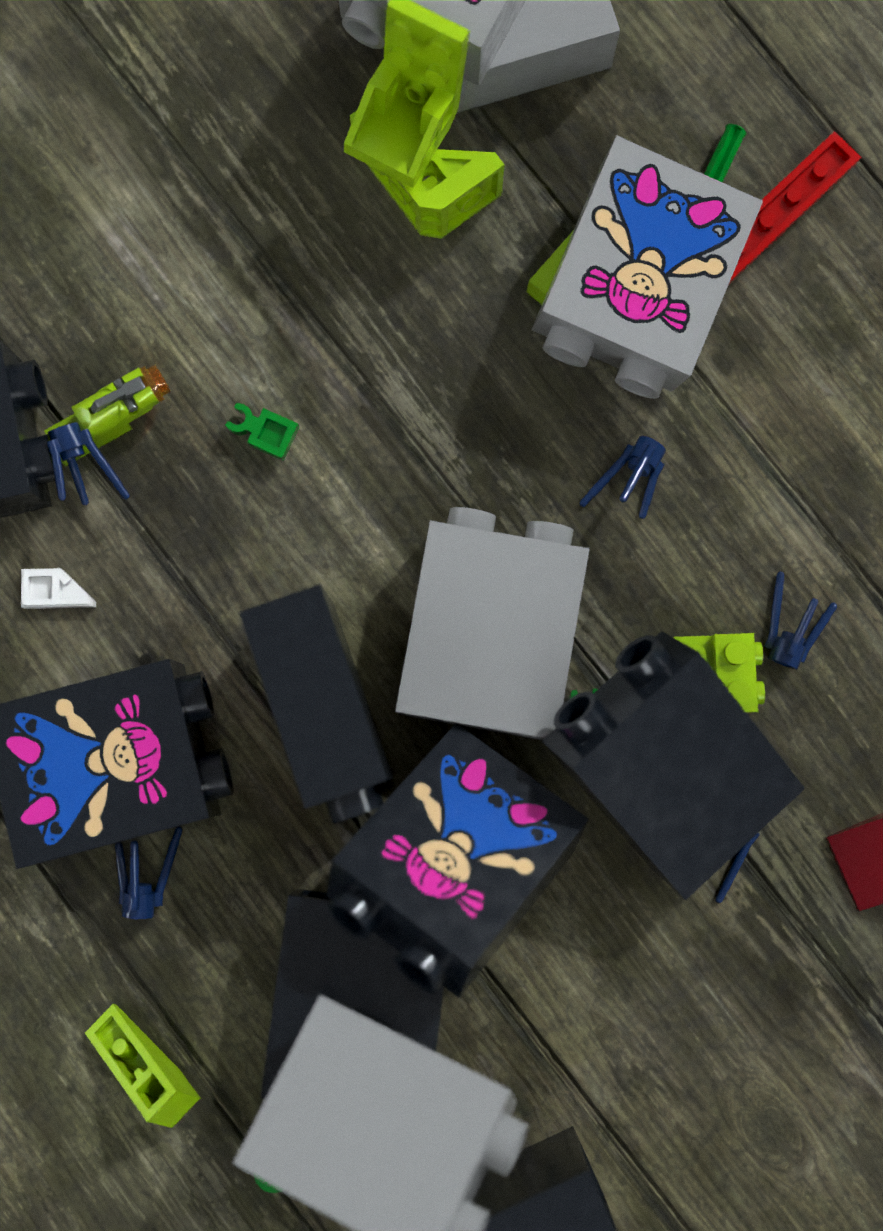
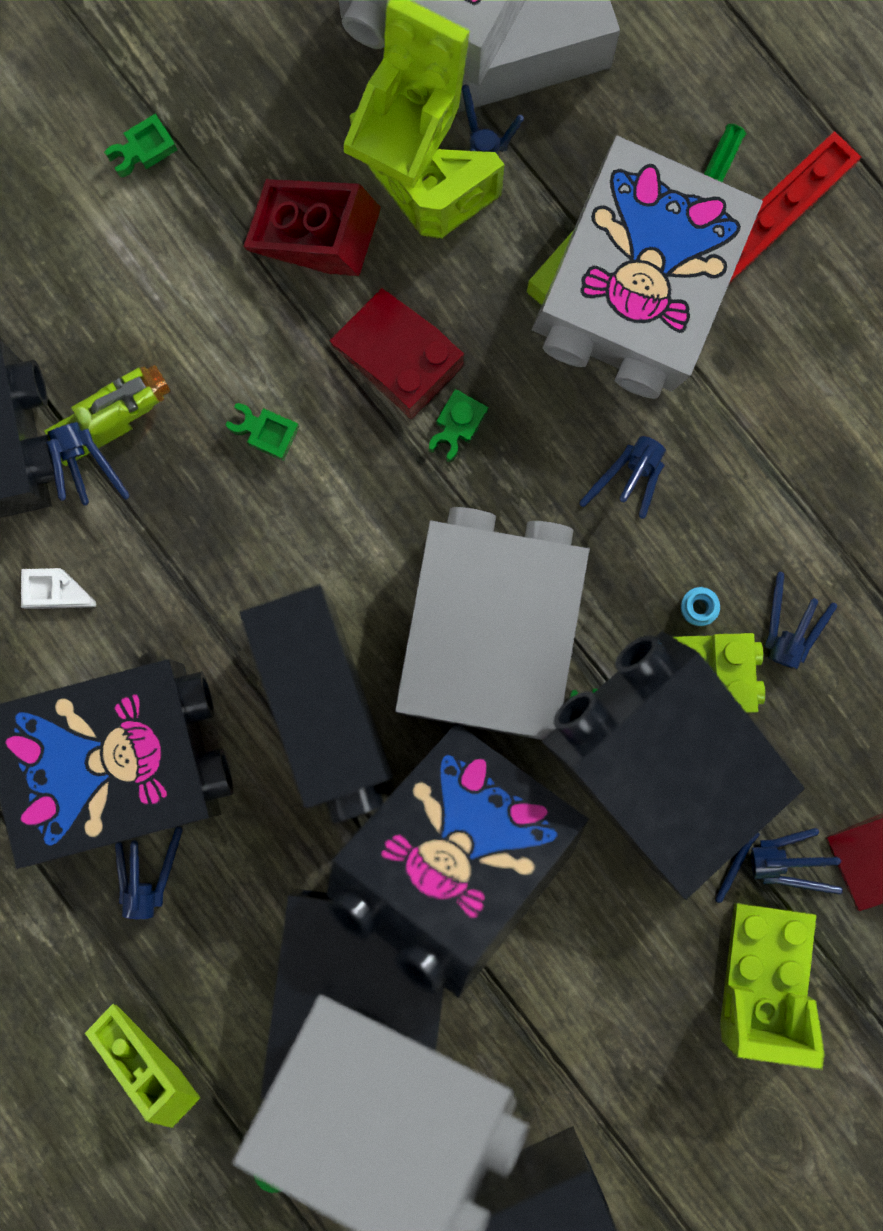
none -> green plate [104,114,178,178]
none -> dark red slope [244,179,381,276]
none -> dark red slope [329,288,464,420]
none -> green plate [429,389,488,463]
none -> dark blue plant [462,84,524,157]
none -> medium azure plate [680,587,720,626]
none -> lime bracket [720,903,824,1069]
none -> dark blue plant [751,828,843,894]

